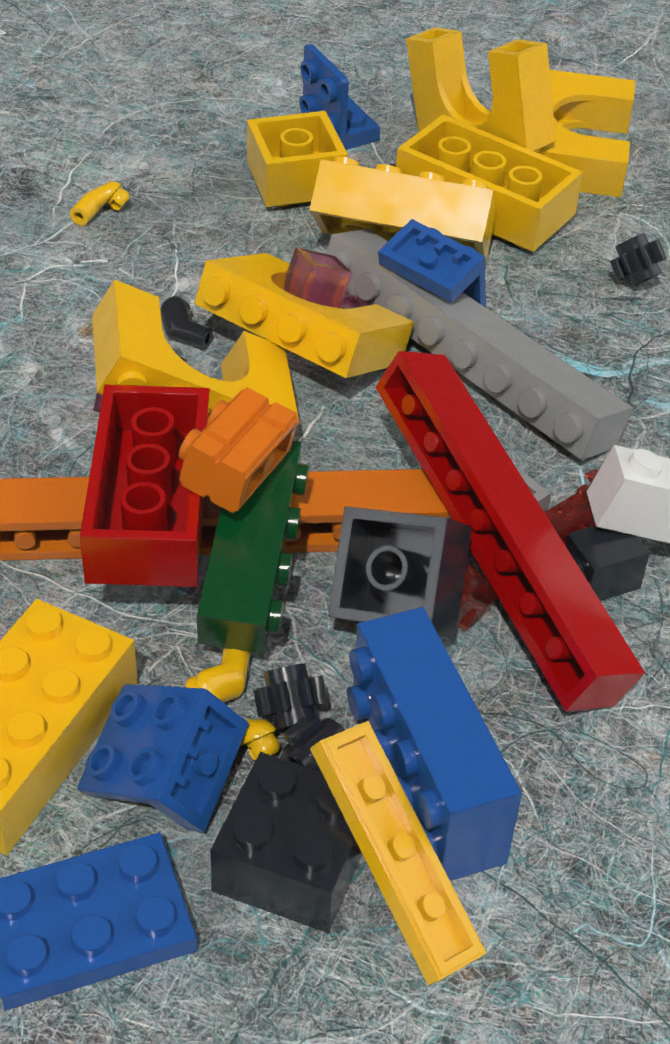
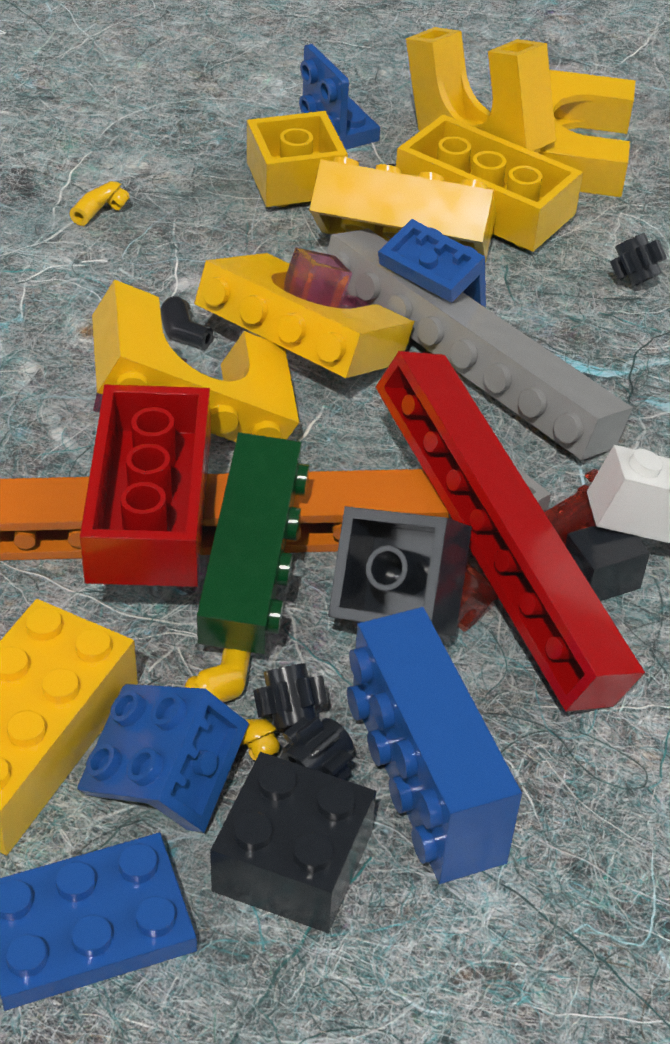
orange brick [178,387,299,513] -> none
yellow tile [310,721,487,985] -> none

